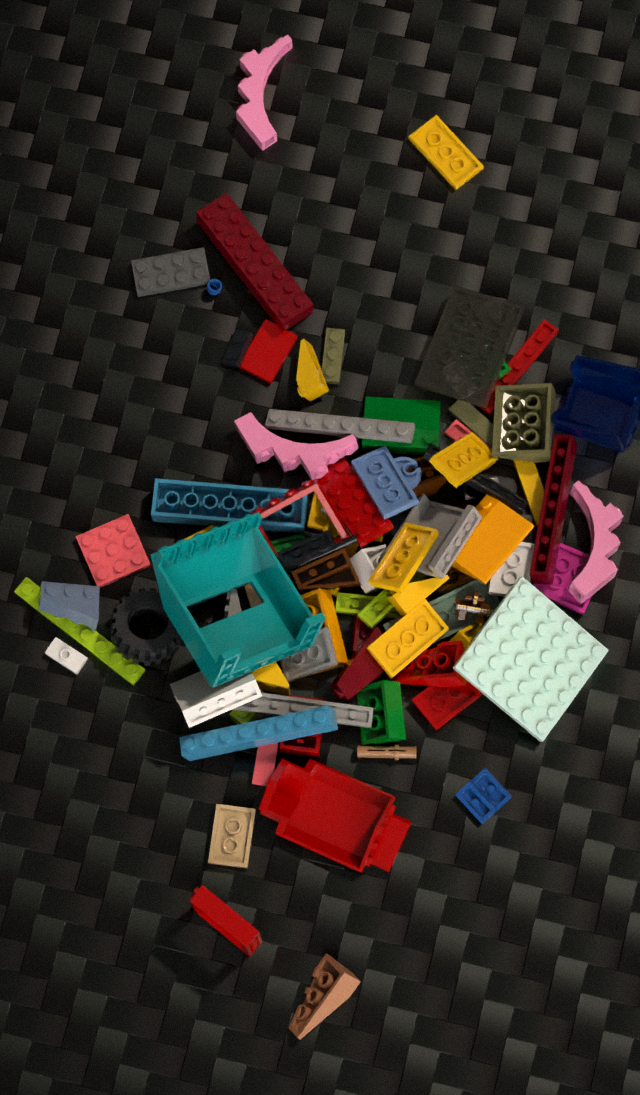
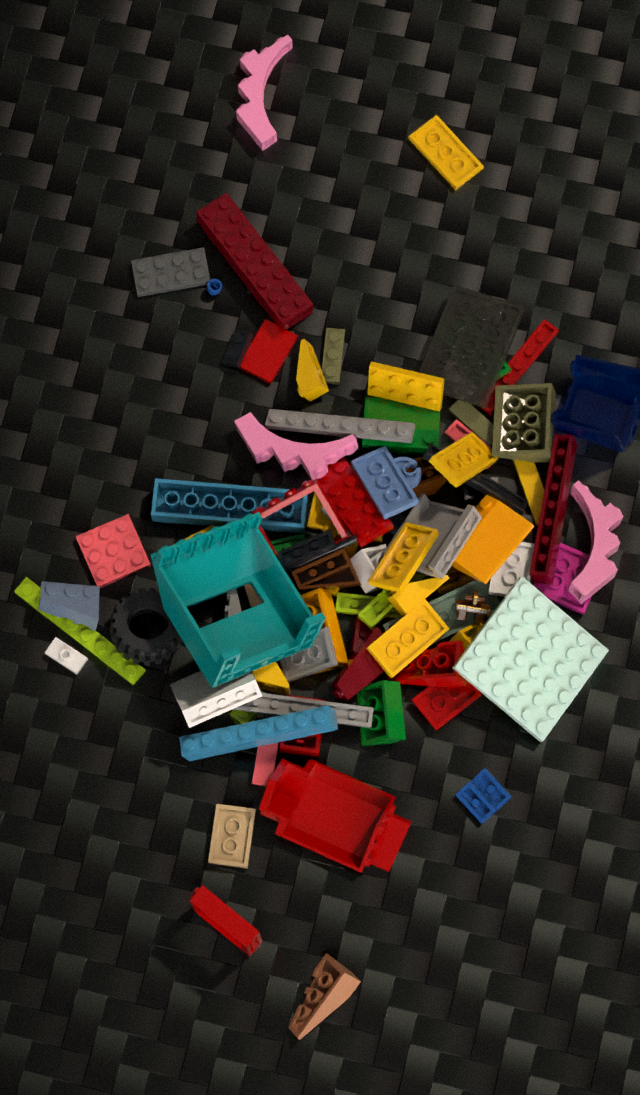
medium nougat pin [357,745,417,760] -> none
none -> yellow plate [368,362,444,412]

